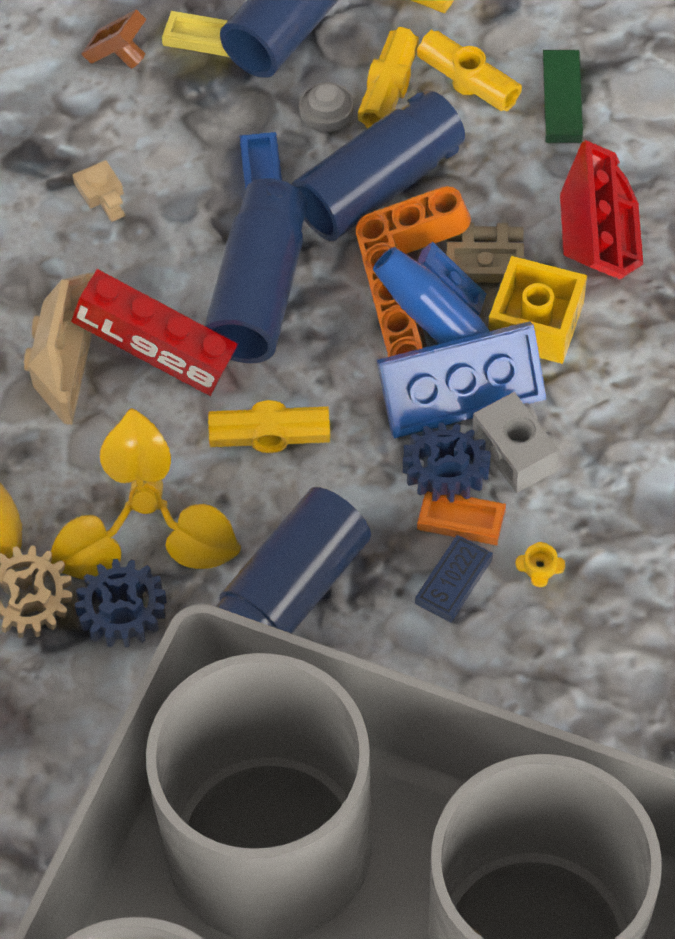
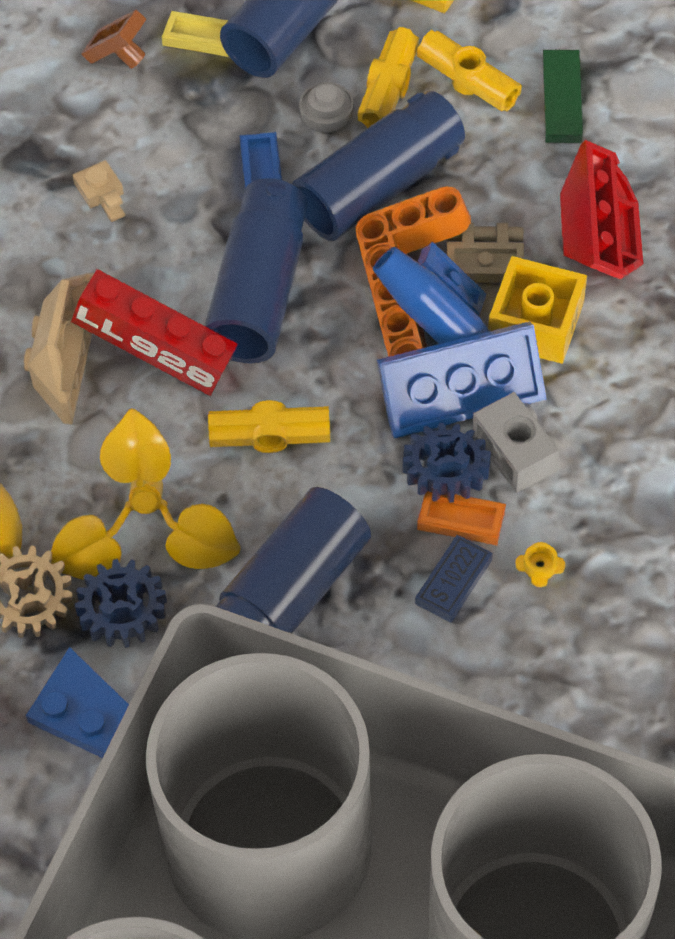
none -> blue wing [26,647,129,758]

